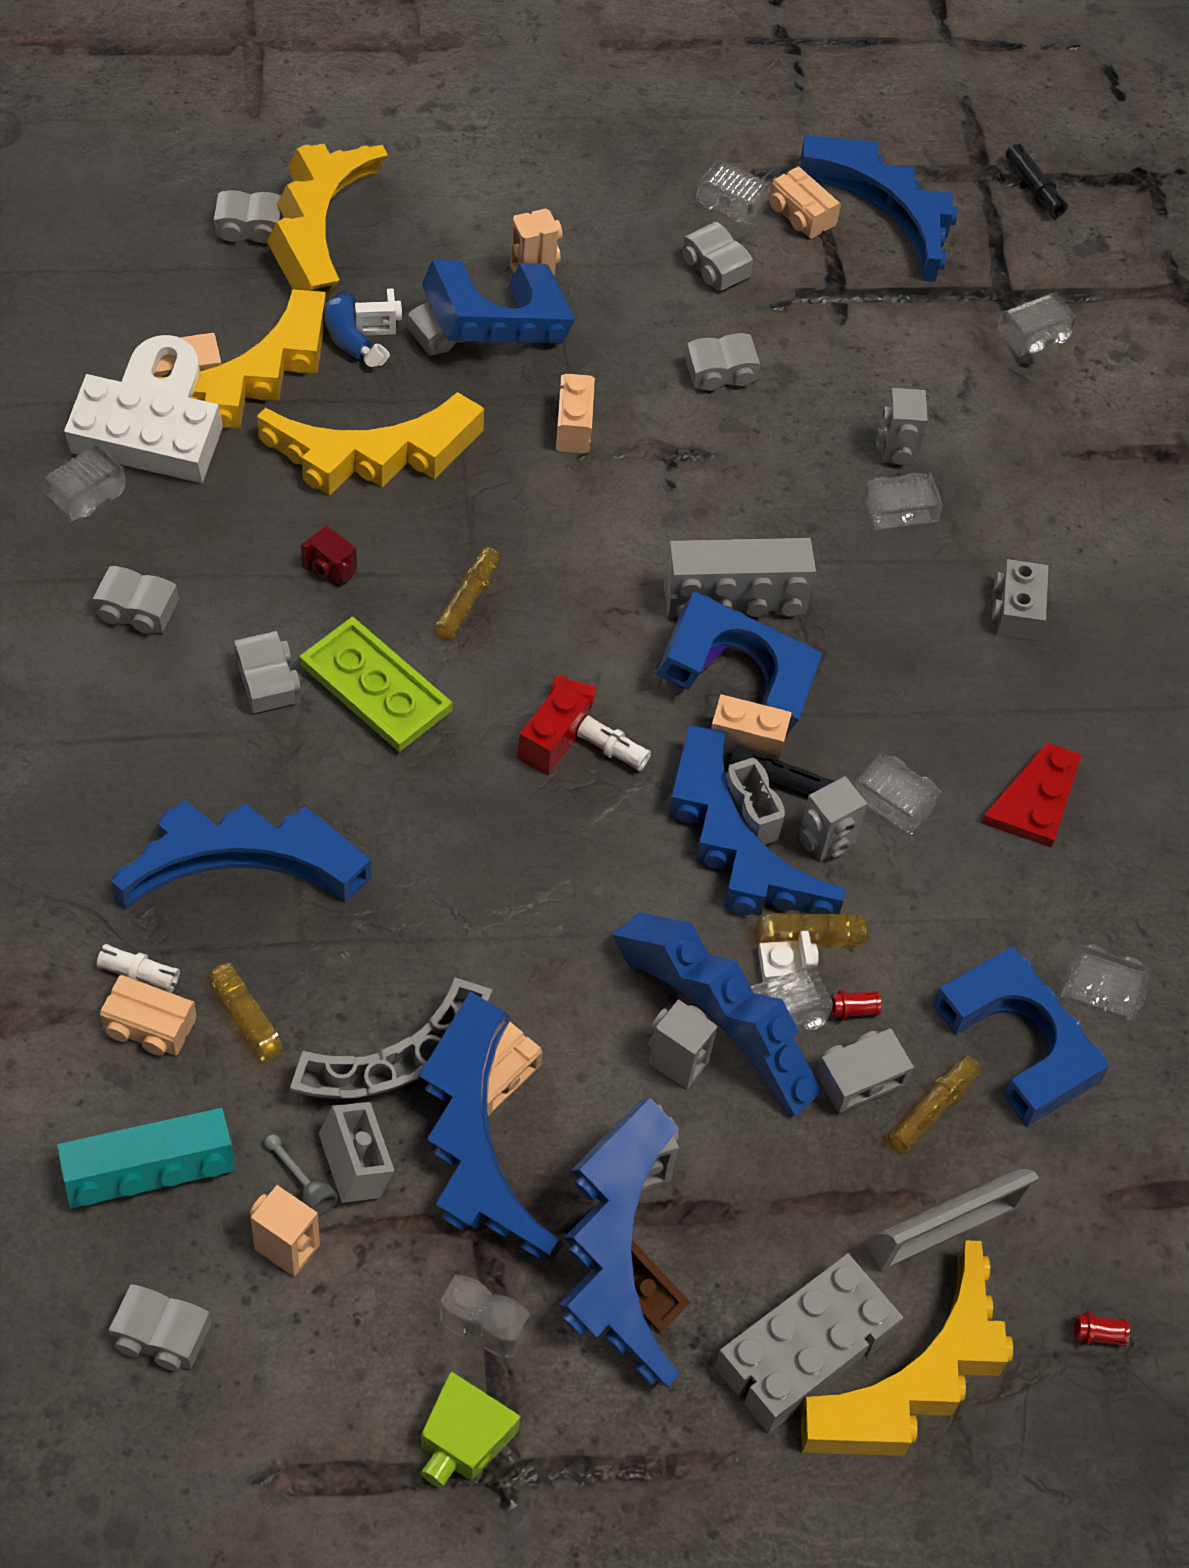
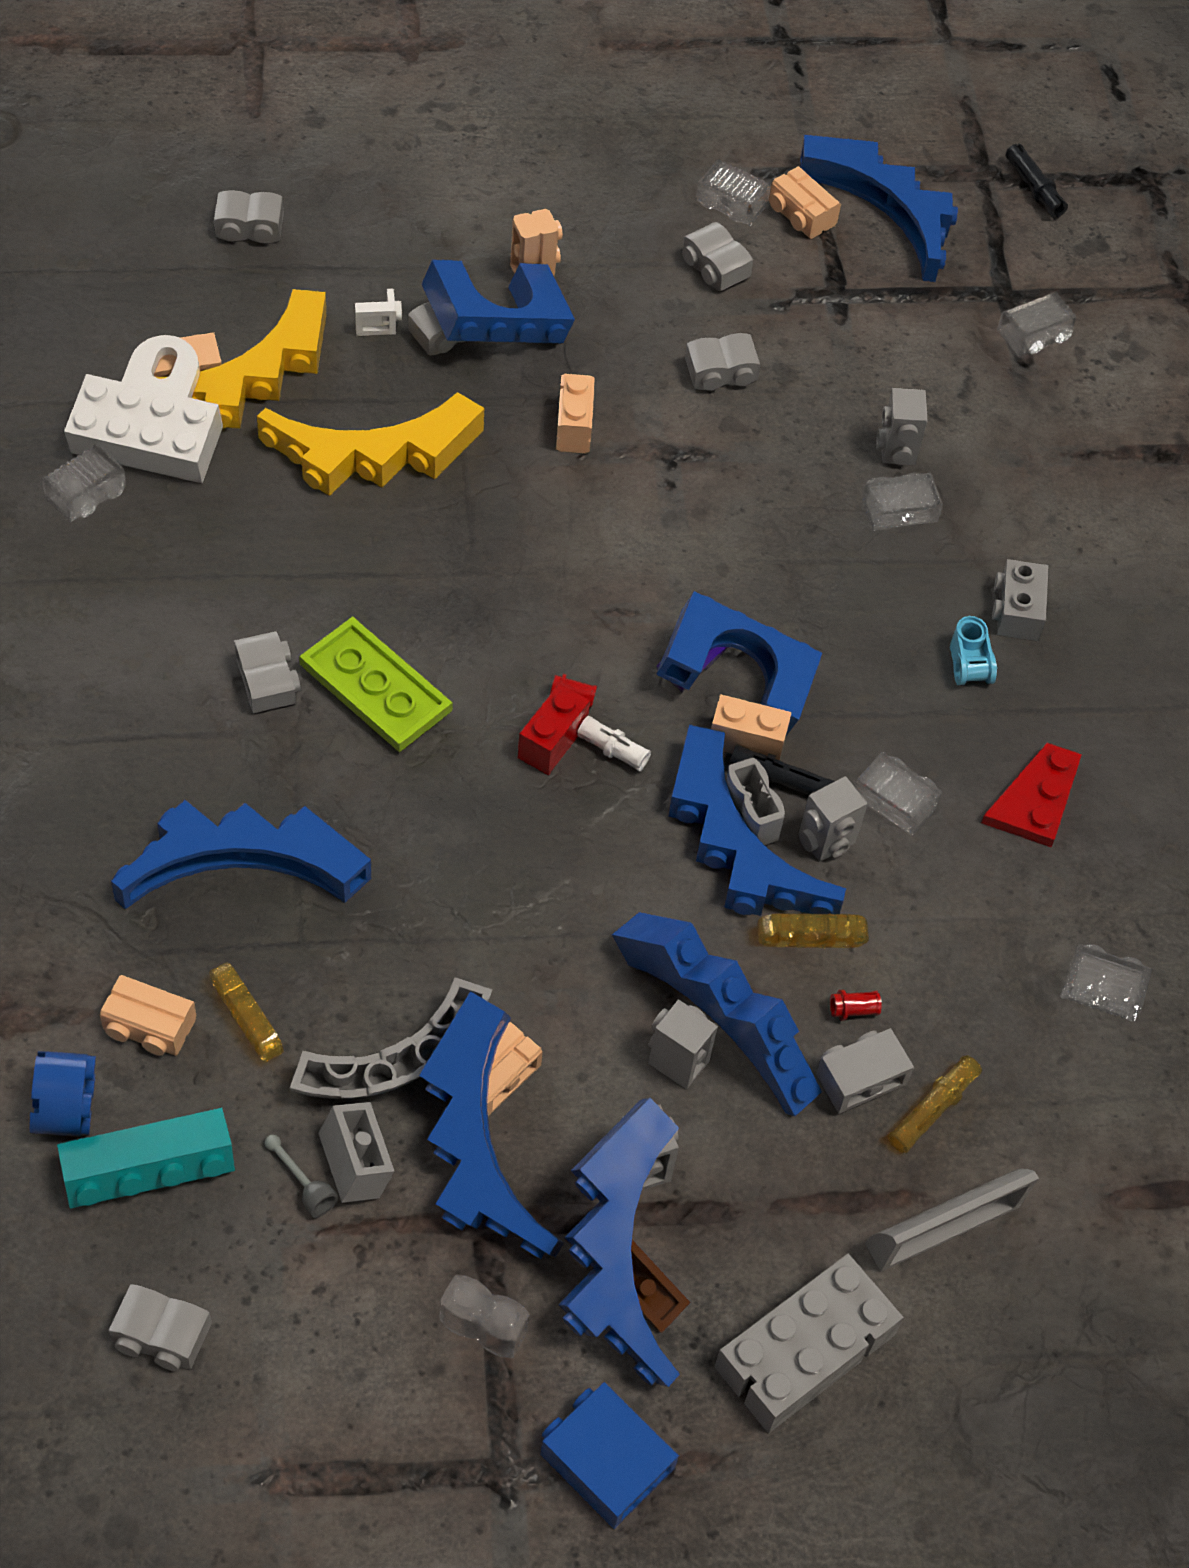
light grey brick [92,566,179,633] -> none
white pin [96,944,180,993] -> none
light nougat brick [250,1185,320,1277] -> none
yellow arch [267,144,388,300] -> none
dark red brick [301,525,357,586] -> none
blue arm [324,291,390,367] -> none
lime torso [421,1372,521,1488] -> none
clear yellow pin [434,547,502,640] -> none
light grey piece [664,538,816,618] -> none
clear brick [750,965,833,1031] -> none
white bracket [758,931,818,984] -> none
yellow arch [800,1240,1013,1456] -> none
blue arch [933,946,1109,1127] -> none
red pin [1073,1311,1130,1346] -> none
none -> blue brick [29,1051,96,1137]
none -> blue brick [540,1382,679,1529]
none -> medium azure piece [950,616,997,685]

